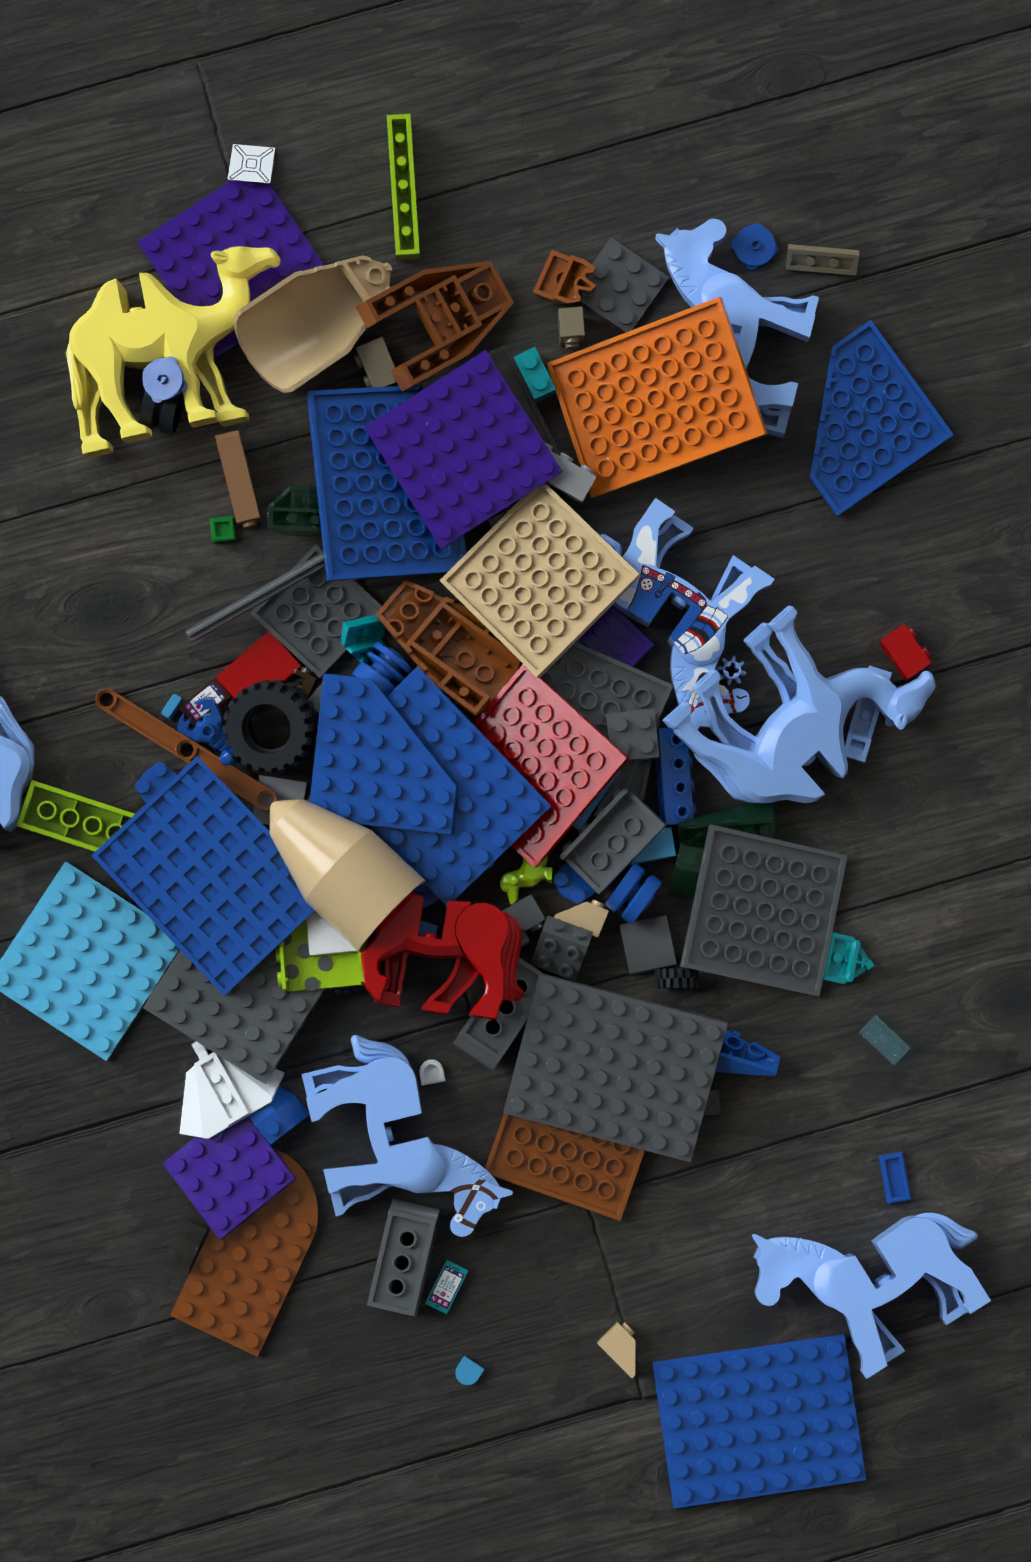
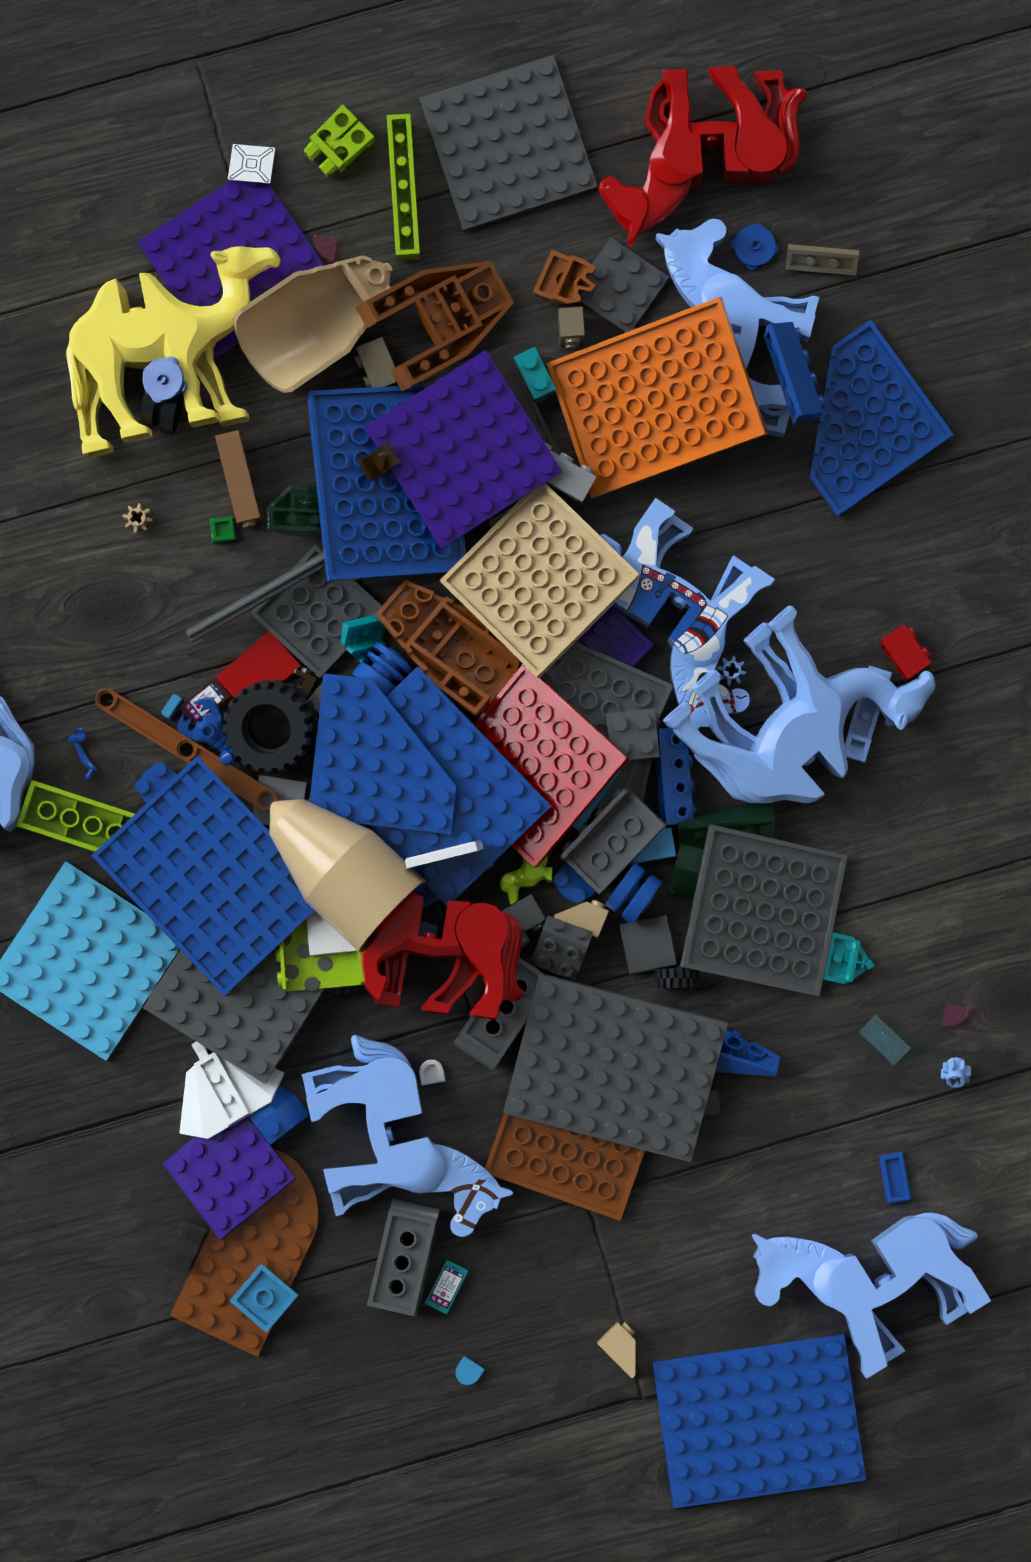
none -> blue piece [68,728,97,781]
none -> tan gear [122,503,153,534]
none -> dark azure plate [230,1263,298,1333]
none -> lime hips [304,104,376,177]
none -> clear pink tile [314,235,337,263]
none -> dark brown bracket [358,442,401,482]
none -> white tile [405,840,484,868]
none -> dark grey plate [419,55,598,232]
none -> red animal [599,66,807,247]
none -> blue slope [764,322,825,425]
none -> clear pink tile [941,1003,971,1027]
none -> light blue gear [941,1057,971,1088]

